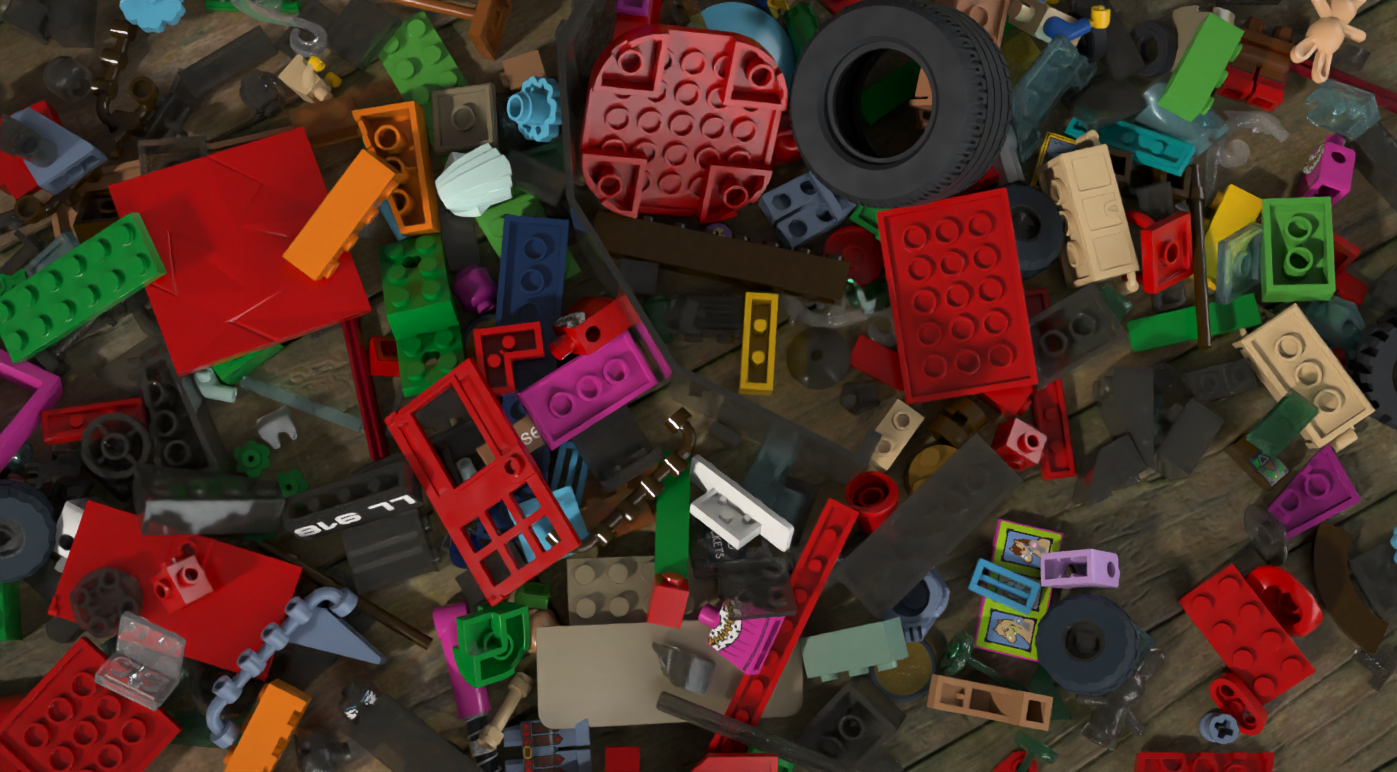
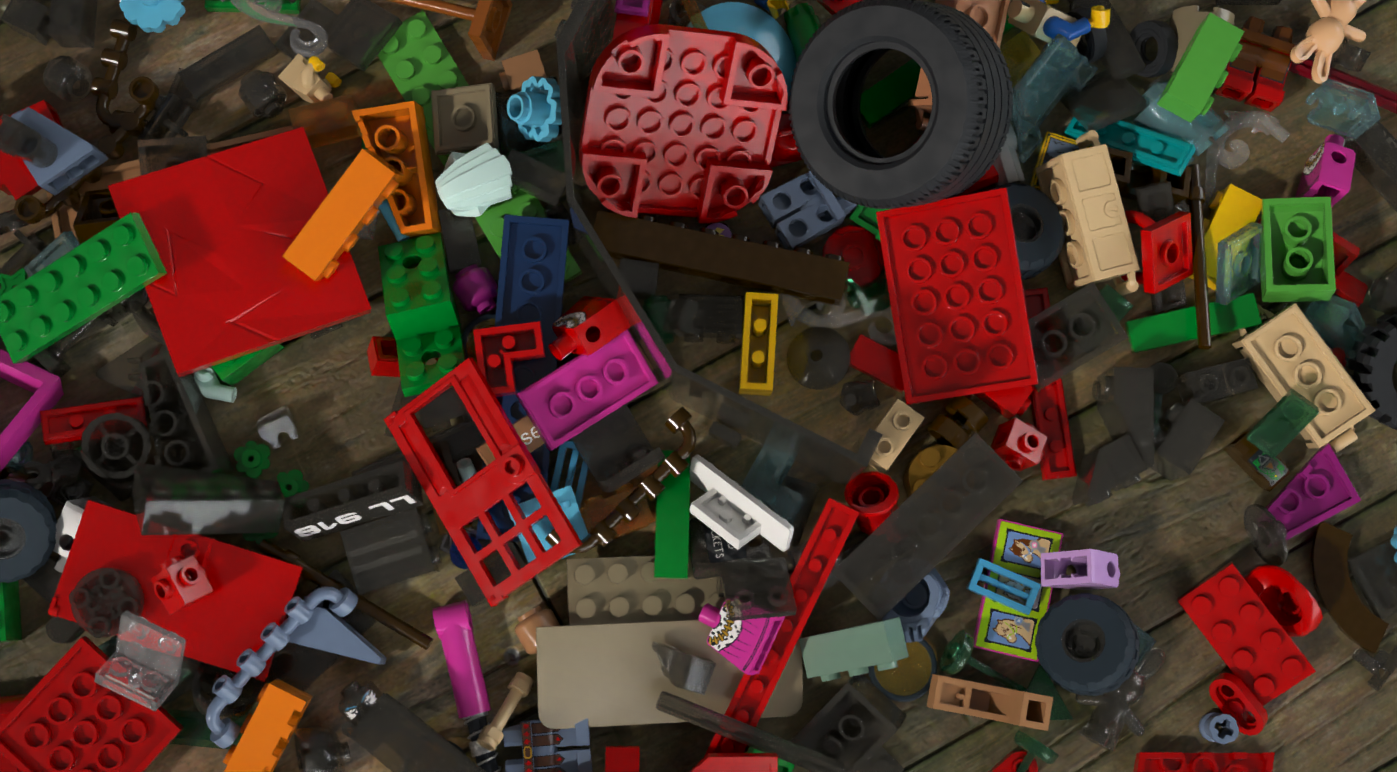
clear light blue bar [239,375,363,432] -> none
dark red axle [341,317,389,461] -> none
green brick [452,602,531,689] -> none
bright green tile [514,581,552,610] -> none
red brick [647,572,689,629] -> none

